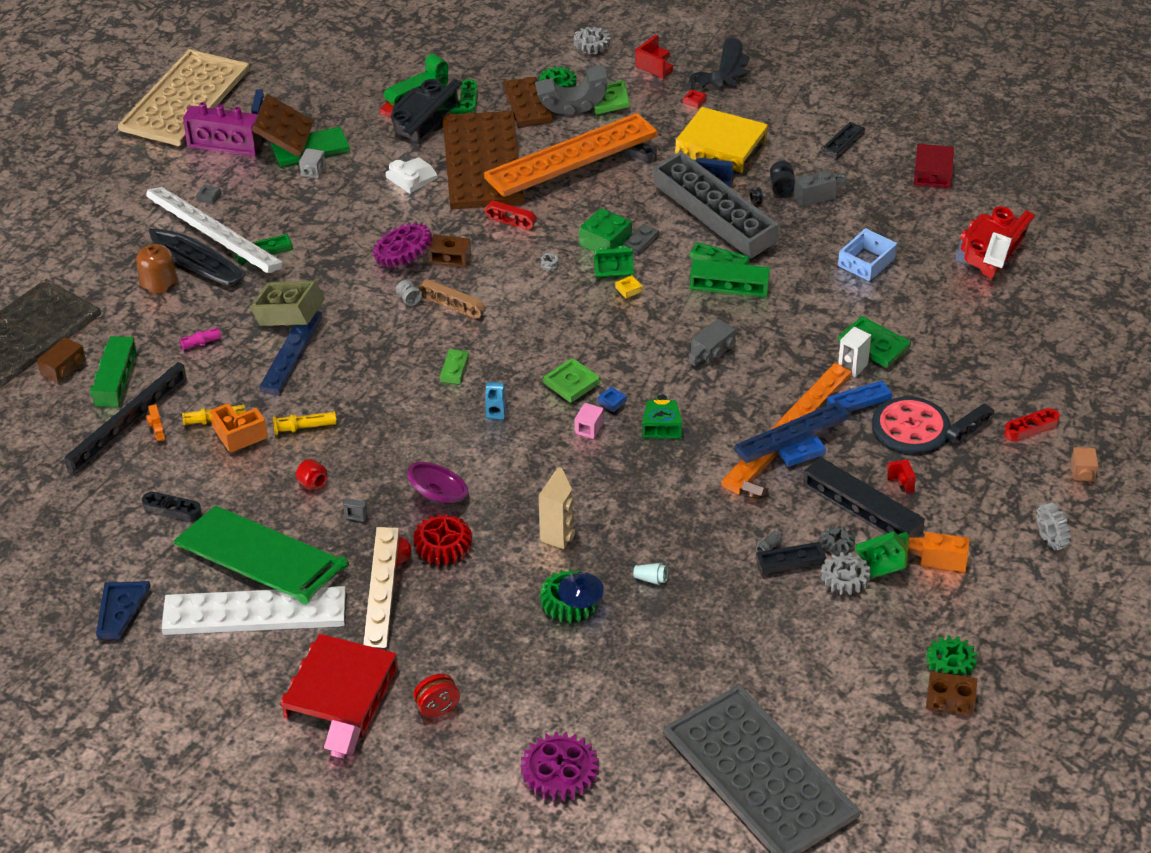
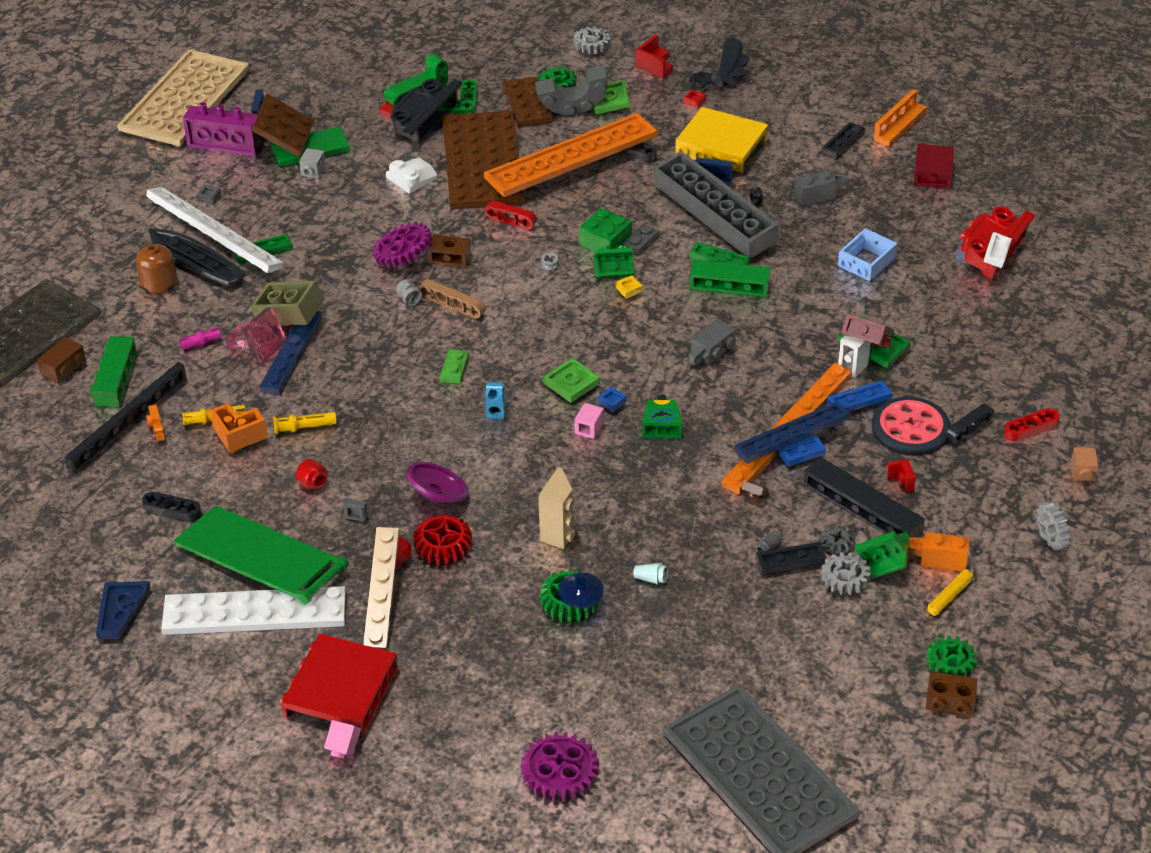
red head [413,674,460,717] -> none
black wheel [770,161,795,196] -> none
none -> clear pink tile [226,307,286,364]
none -> panel [841,314,895,349]
none -> orange fence [874,89,927,147]
none -> yellow axle [927,569,973,616]

